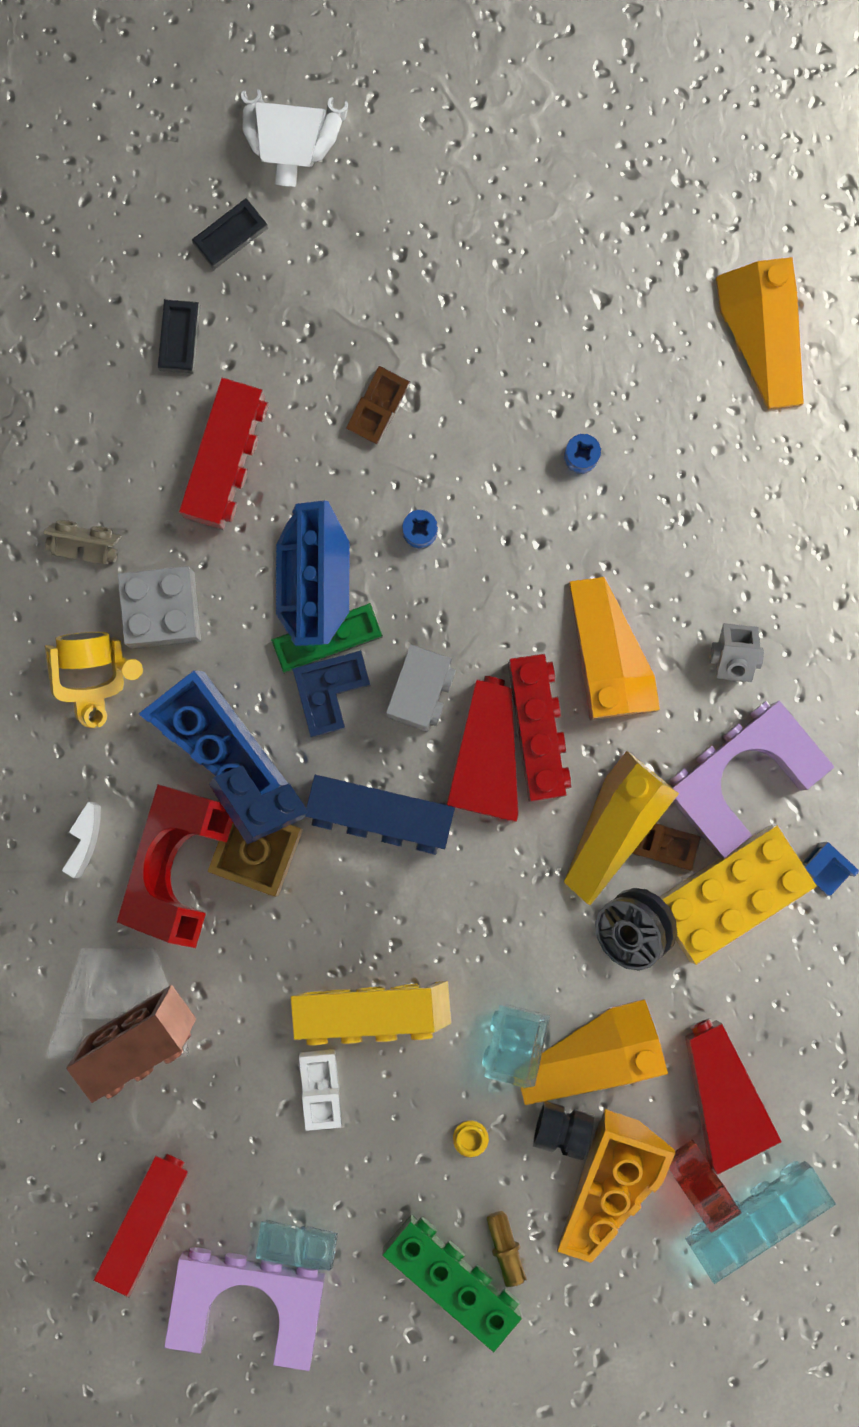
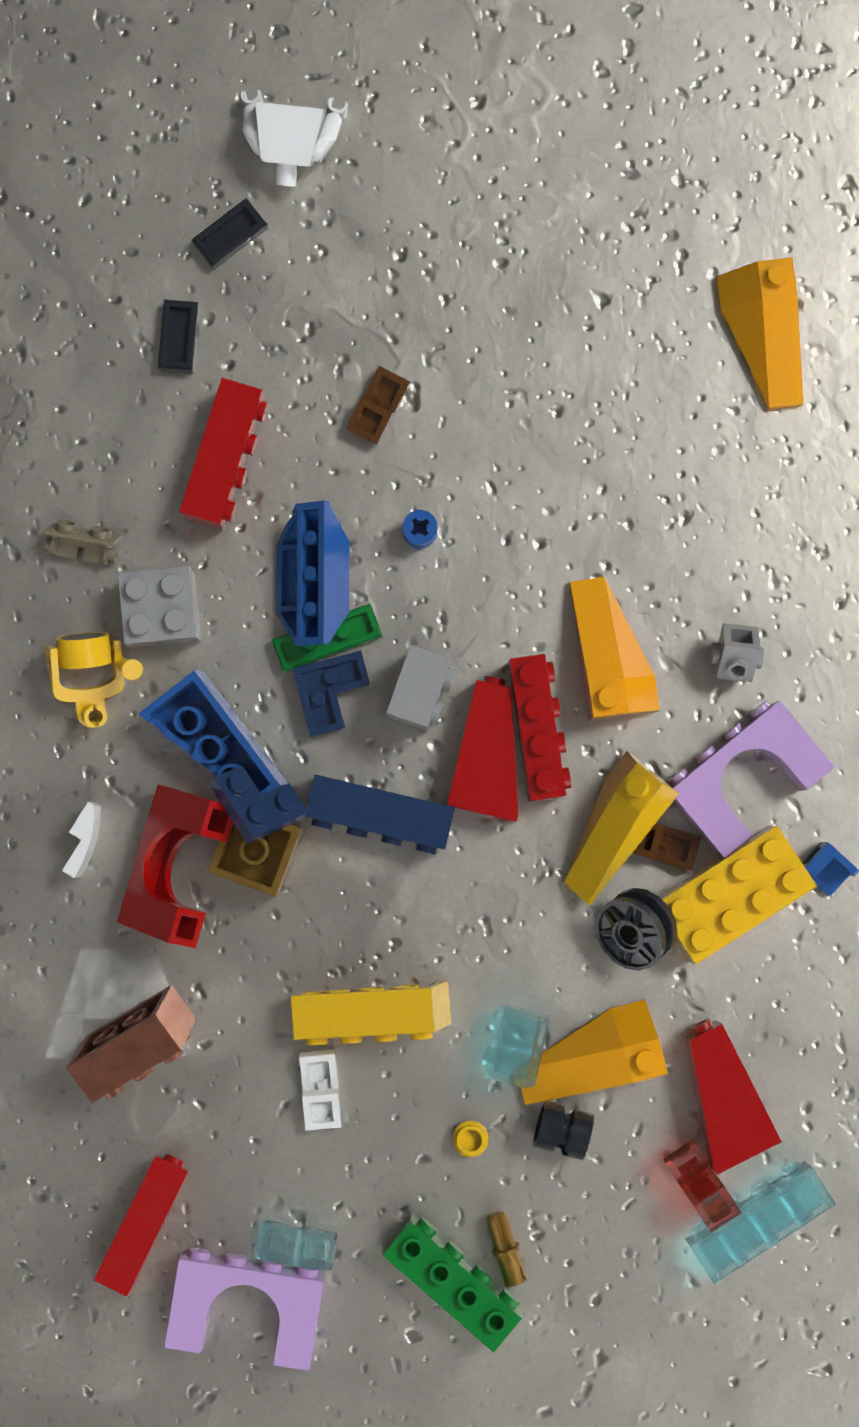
light orange wedge [557,1109,675,1263] -> none
blue wheel [564,434,601,474] -> none

